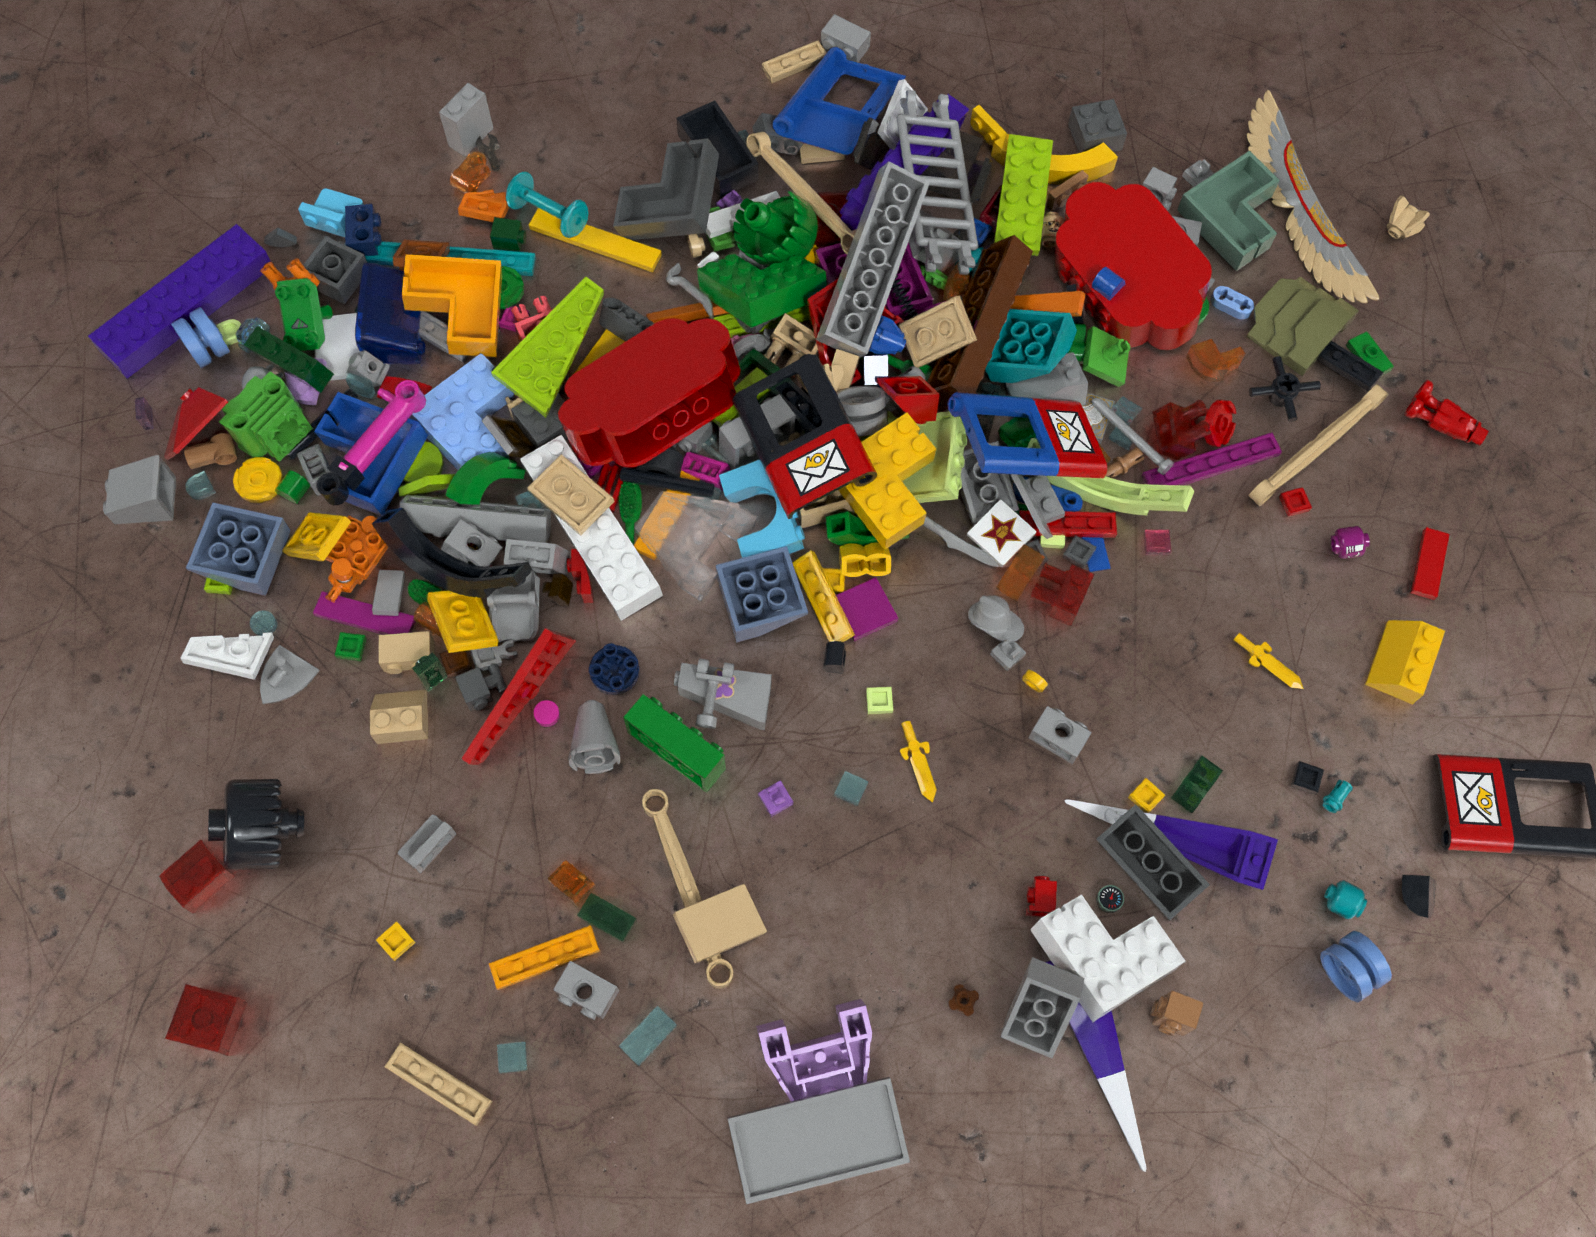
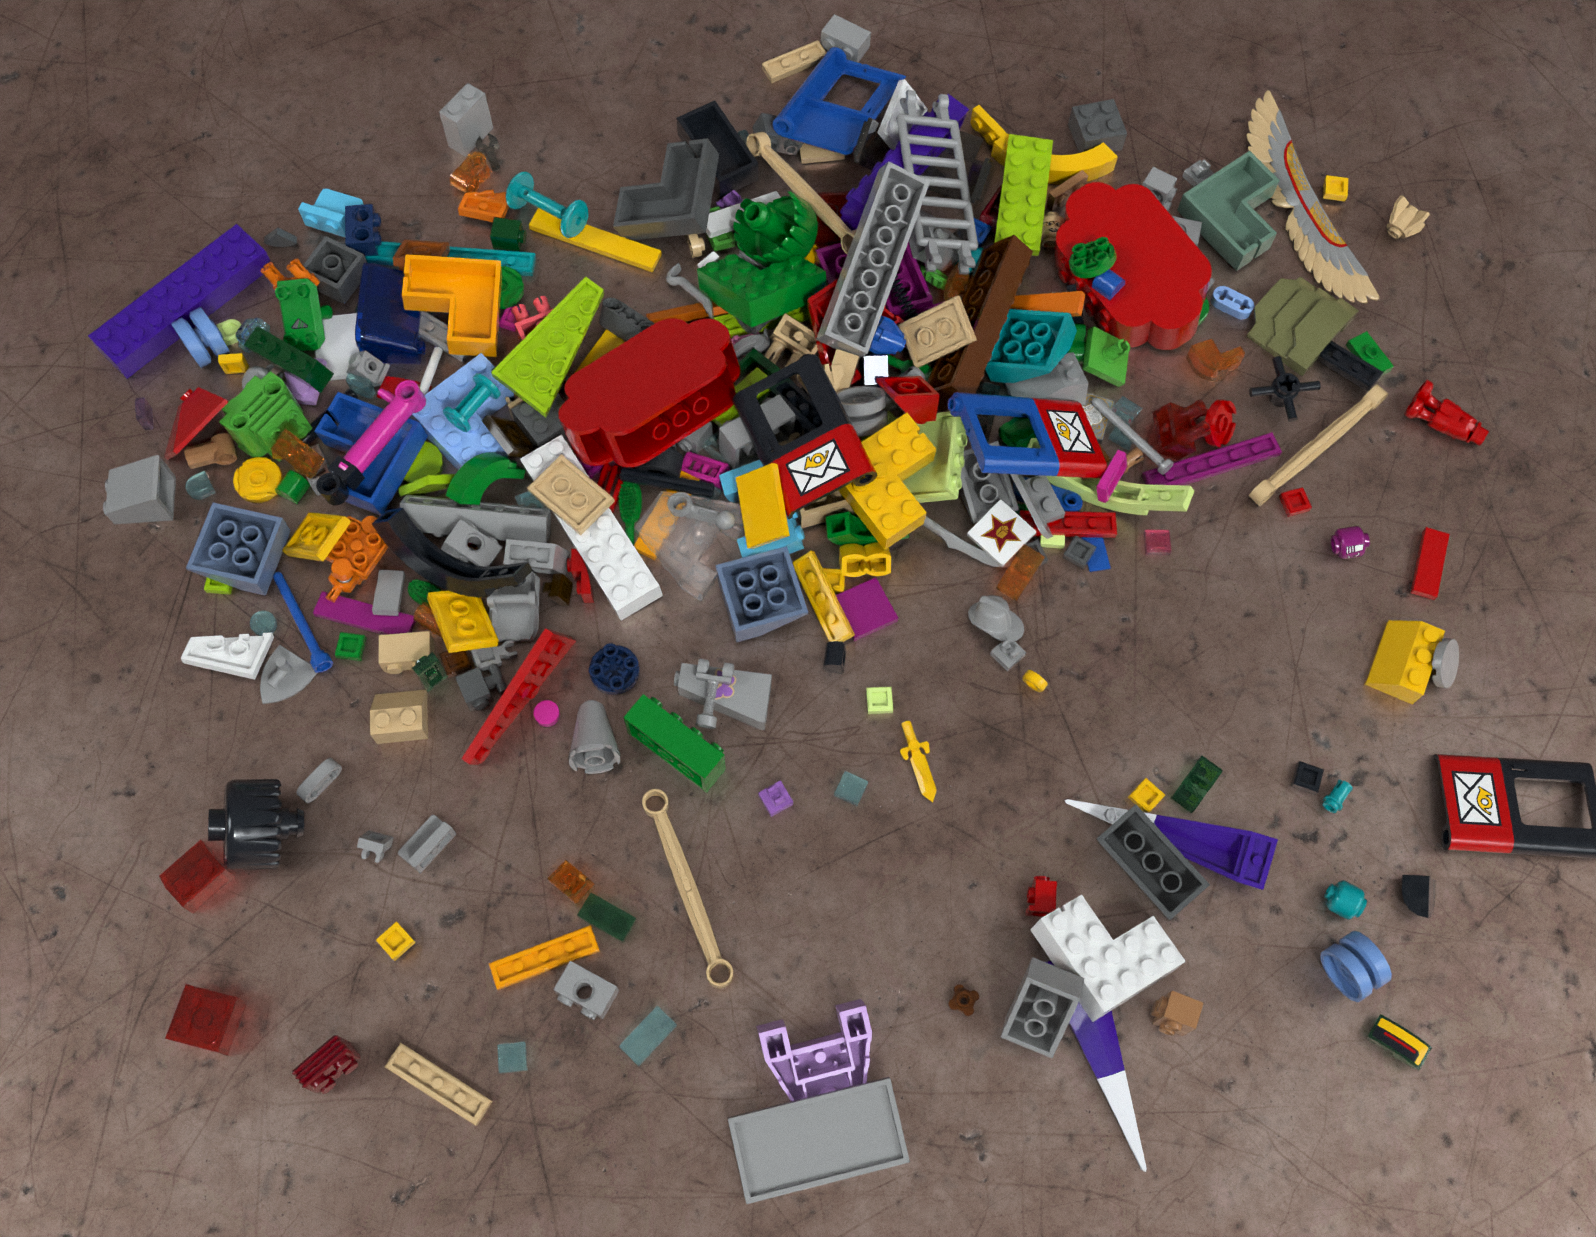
tan tile [673,884,767,964] -> none
light grey brick [1029,706,1092,764] -> none
clear red brick [1030,562,1095,626] -> none
black tile [1096,885,1124,913] -> none
yellow sword [1233,632,1304,689] -> none
none -> yellow tile [218,353,249,374]
none -> clear orange tile [270,428,325,479]
none -> blue piece [273,572,333,673]
none -> dark red brick [292,1035,361,1095]
none -> light grey beam [296,758,342,803]
none -> light grey tile [357,830,393,863]
none -> white bar [419,347,443,395]
none -> teal hose [442,373,501,433]
none -> light grey piece [667,492,735,530]
none -> yellow tile [736,463,790,549]
none -> green tile [1069,237,1117,278]
none -> dark pink tile [1097,450,1127,503]
none -> yellow plate [1323,175,1348,202]
none -> slope [1367,1014,1432,1071]
none -> light grey tile [1432,638,1459,688]

